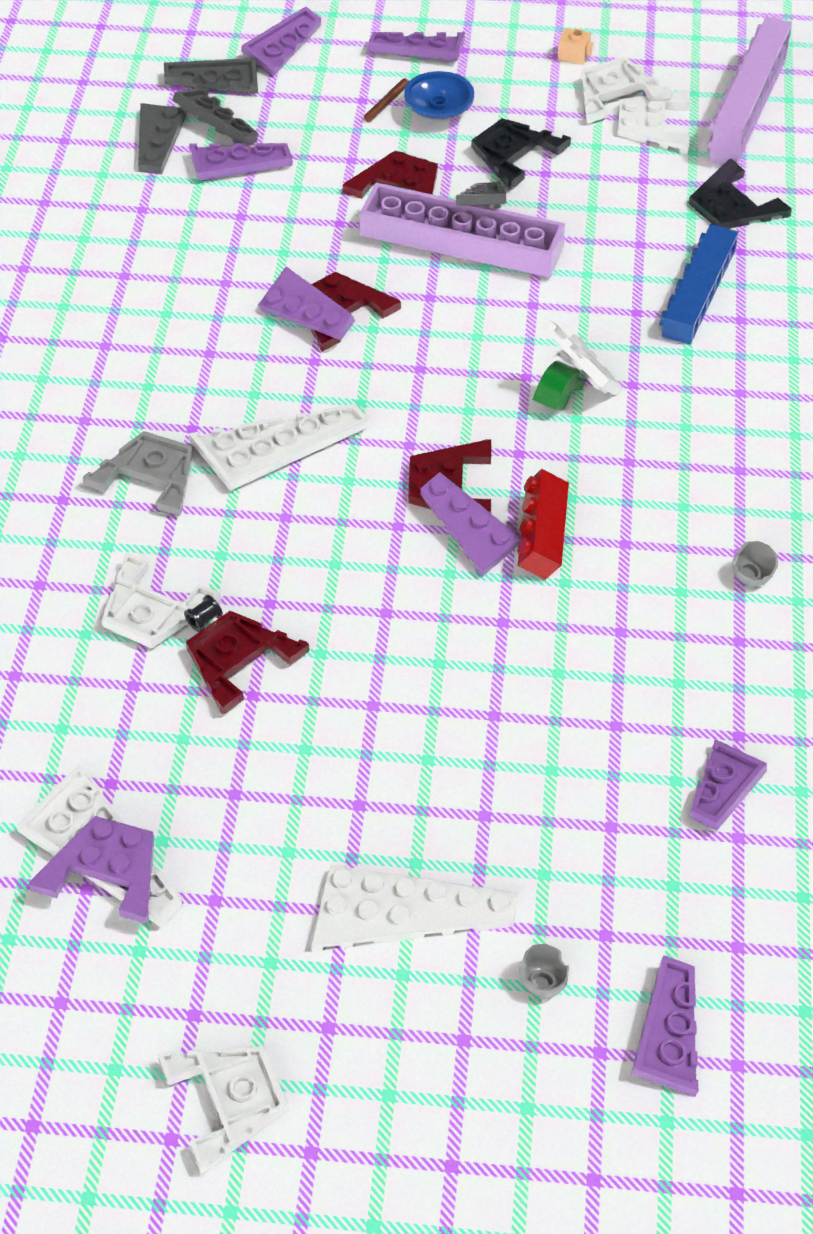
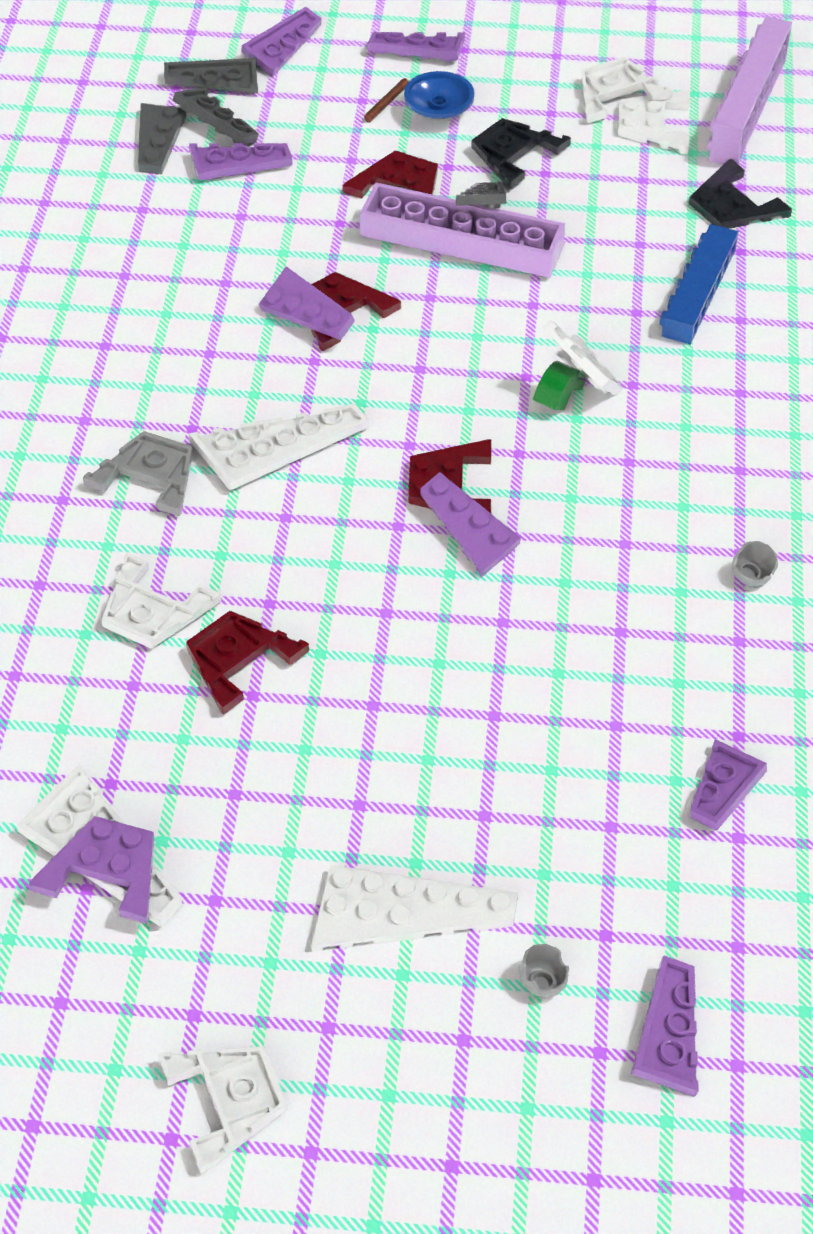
black bush [184,595,223,632] -> none
red brick [517,468,569,580] -> none
light nougat brick [558,28,594,65] -> none

